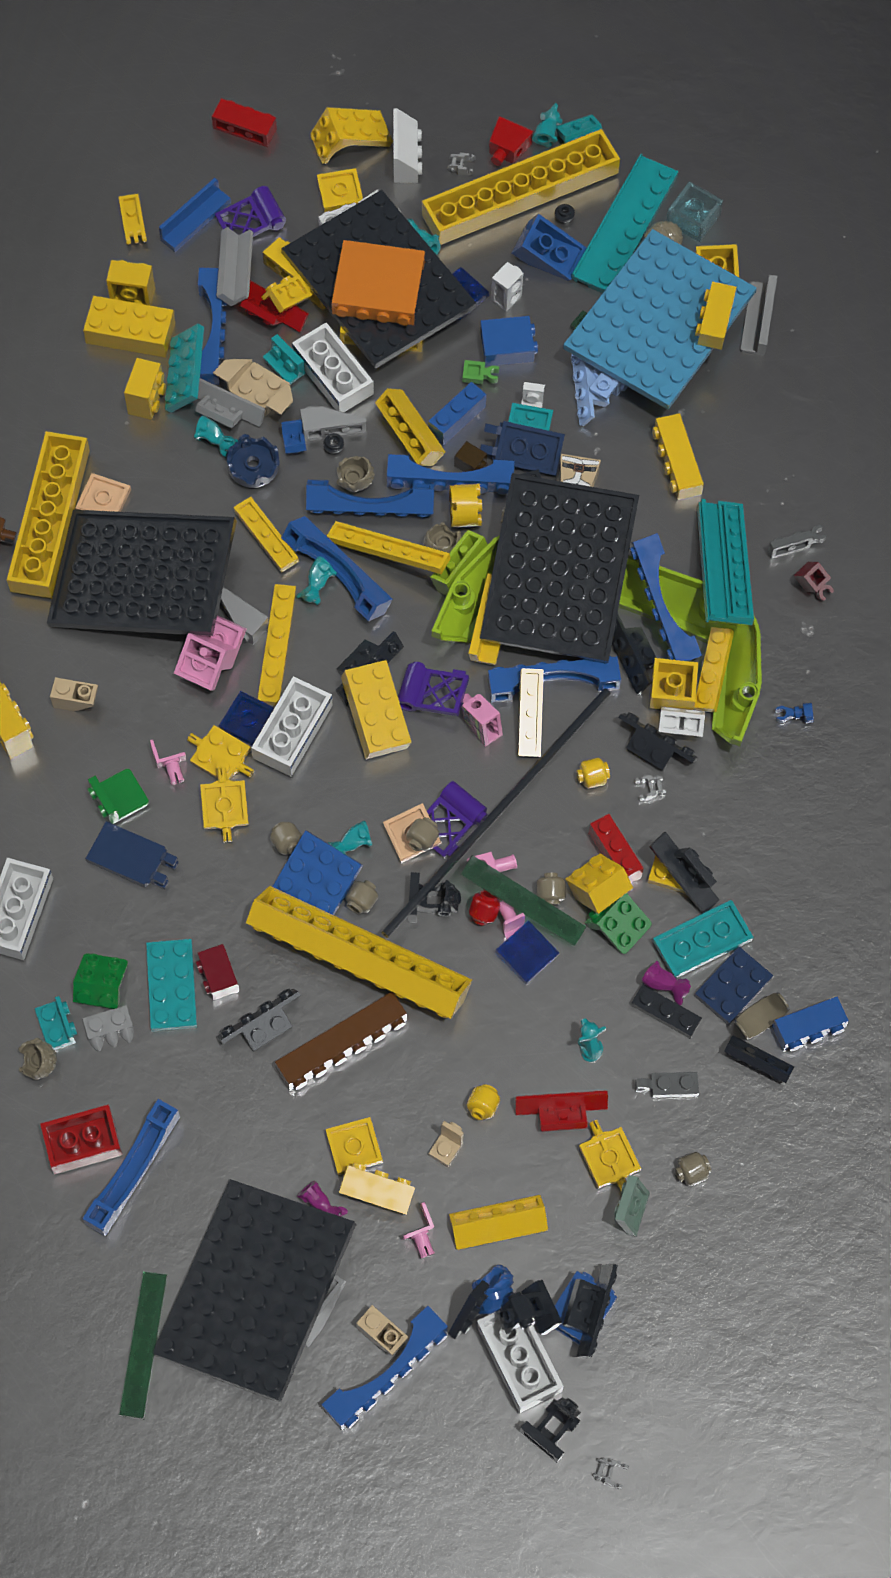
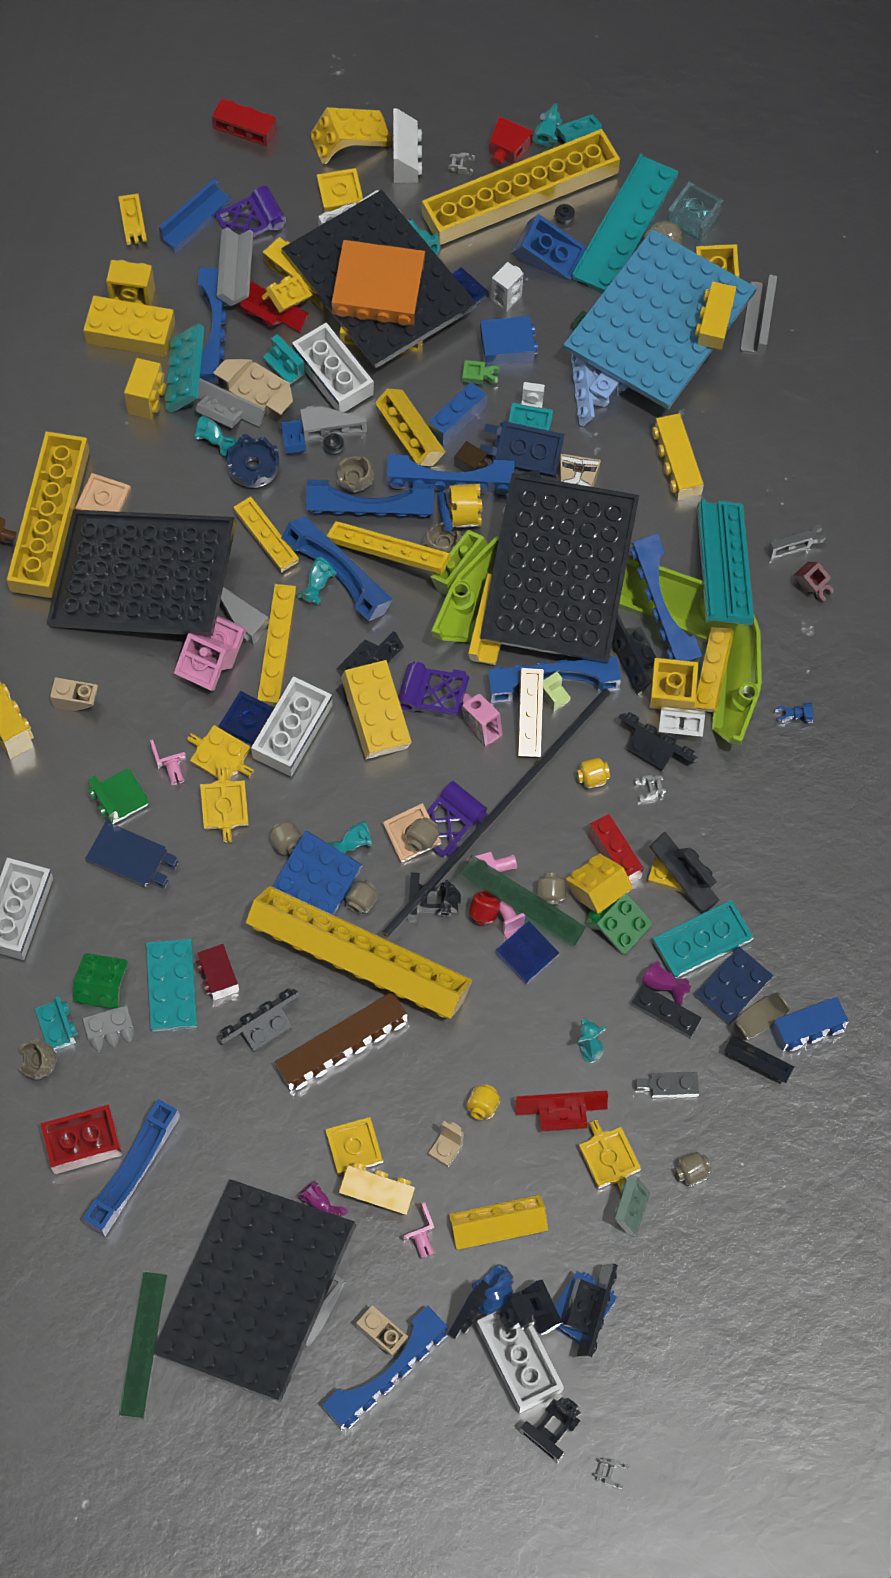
none -> blue piece [437,492,453,531]
none -> yellowish green panel [543,672,571,711]

